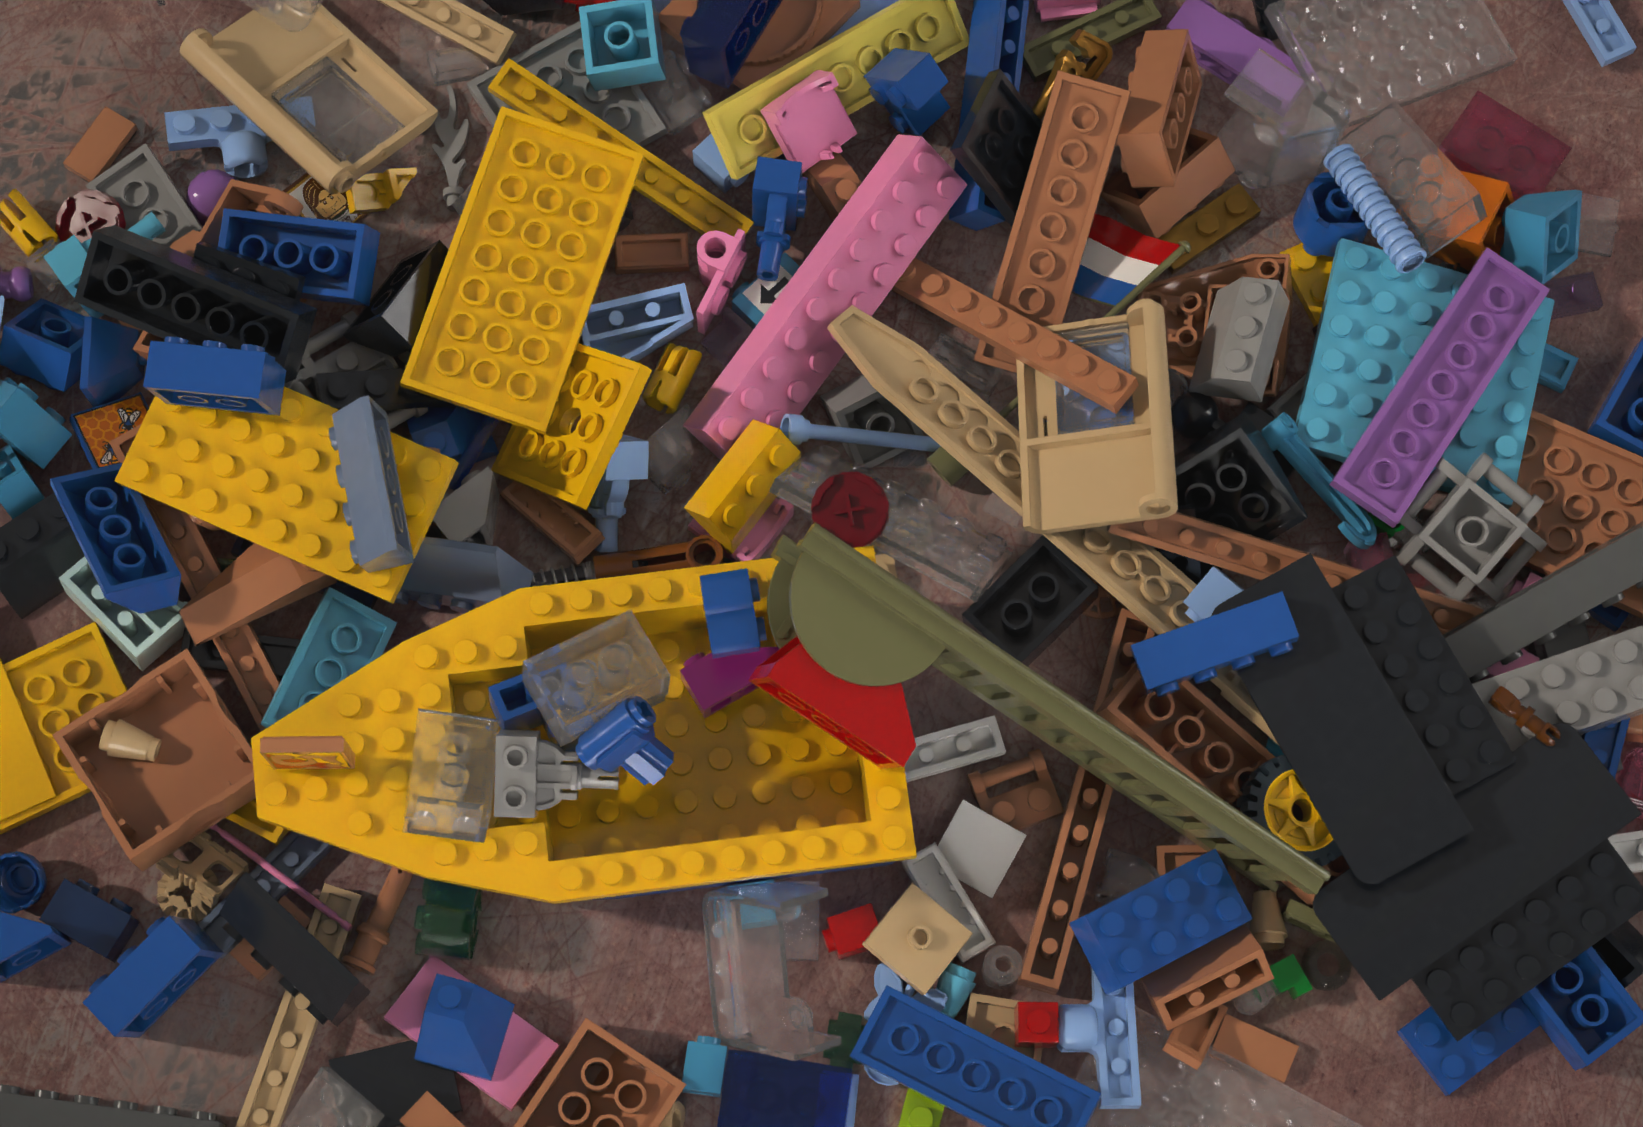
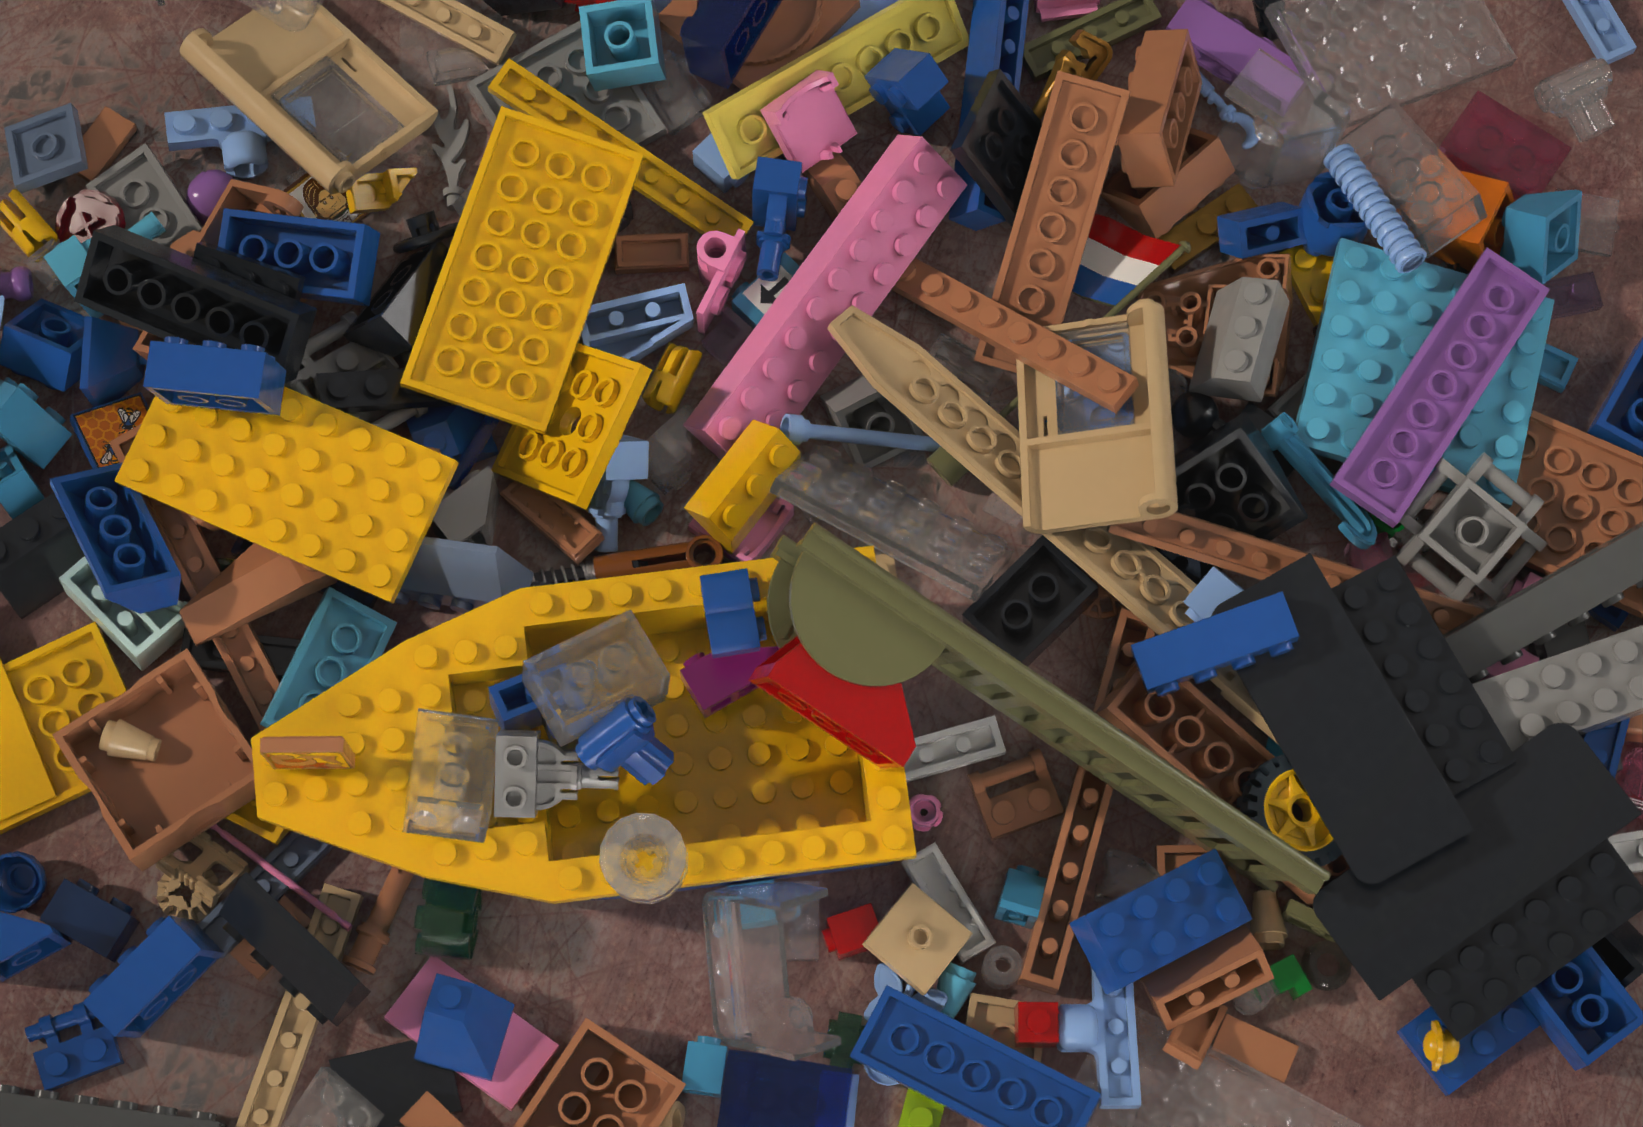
sand blue slope [329,395,415,573] -> none
dark red tile [811,472,890,548] -> none
white sticker [938,800,1027,898] -> none
reddish brown piece [1488,686,1561,746] -> none
none -> sand blue plate [4,103,88,194]
none -> blue plate [25,1002,124,1091]
none -> black piece [393,210,459,254]
none -> clear wheel [599,813,689,905]
none -> medium azure cone [624,480,664,526]
none -> bright pink plate [909,794,943,832]
none -> dark azure slope [994,865,1047,929]
none -> light blue piece [1199,71,1260,150]
none -> blue brick [1217,202,1307,259]
none -> yellow piece [1423,1020,1460,1072]
none -> clear piece [1534,57,1616,143]

